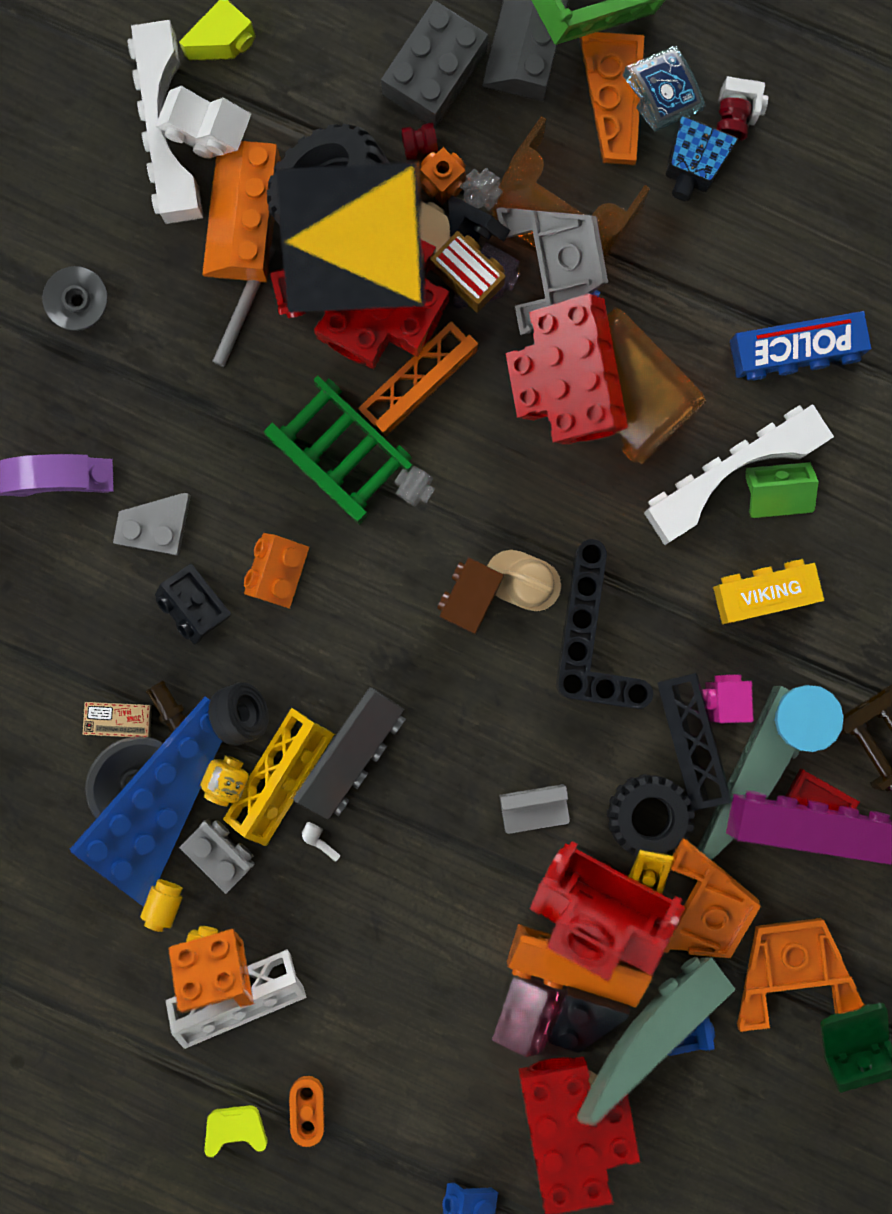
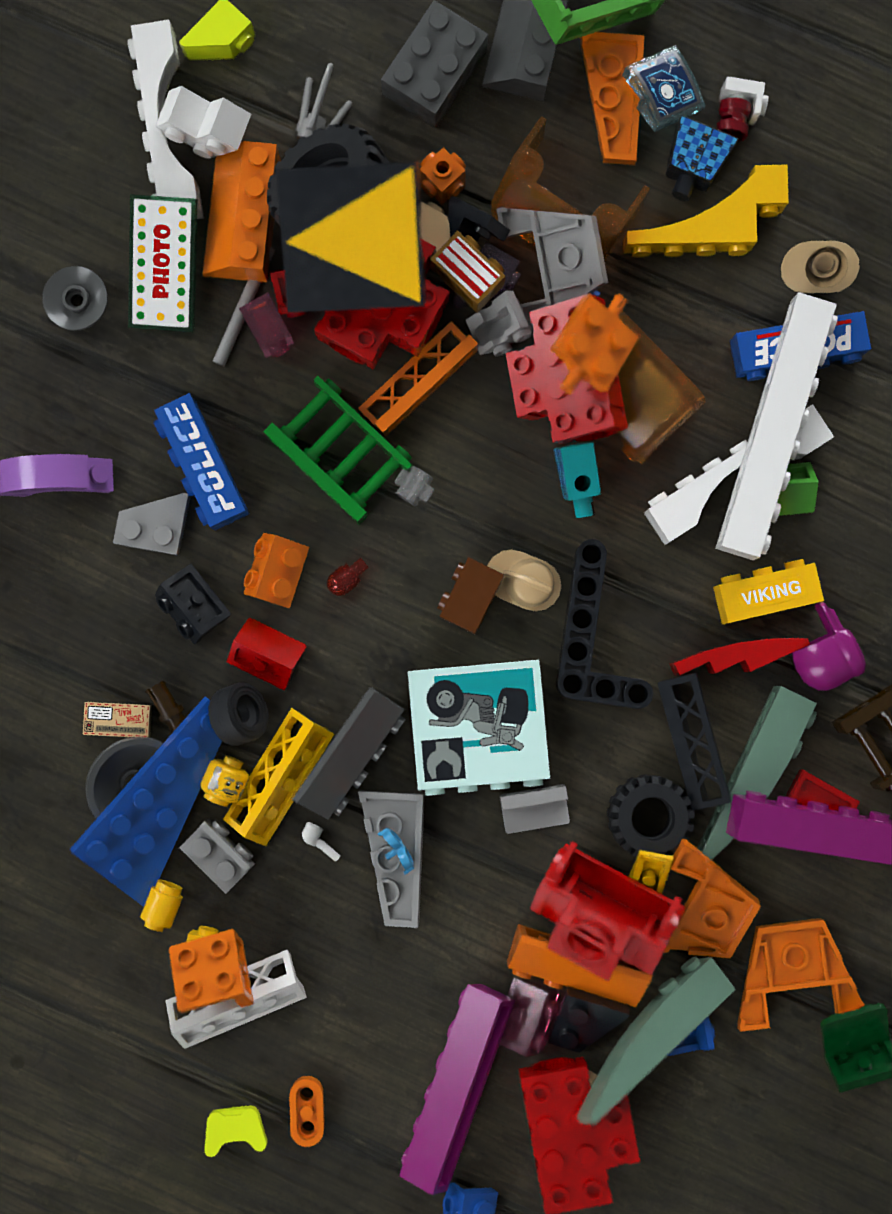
dark red wheel [401,122,438,161] -> none
clear gear [460,168,503,210] -> none
dark pink brick [702,675,753,723] -> none
medium azure tile [775,685,844,752] -> none
none -> tile [128,194,198,332]
none -> blue brick [153,393,250,531]
none -> red panel [226,618,306,691]
none -> clear pink slope [239,293,294,358]
none -> light grey plant [295,63,352,140]
none -> clear red cylinder [327,558,369,596]
none -> light grey wing [358,791,425,928]
none -> dark azure piece [378,828,414,875]
none -> magenta brick [399,984,515,1195]
none -> panel [408,660,550,795]
none -> light grey cylinder [466,291,533,357]
none -> orange plate [550,294,639,394]
none -> teal torso [553,442,601,518]
none -> yellow arch [623,165,789,258]
none -> red slope [669,638,810,676]
none -> white brick [715,292,838,560]
none -> tan piece [781,241,860,293]
none -> magenta piece [792,602,866,691]

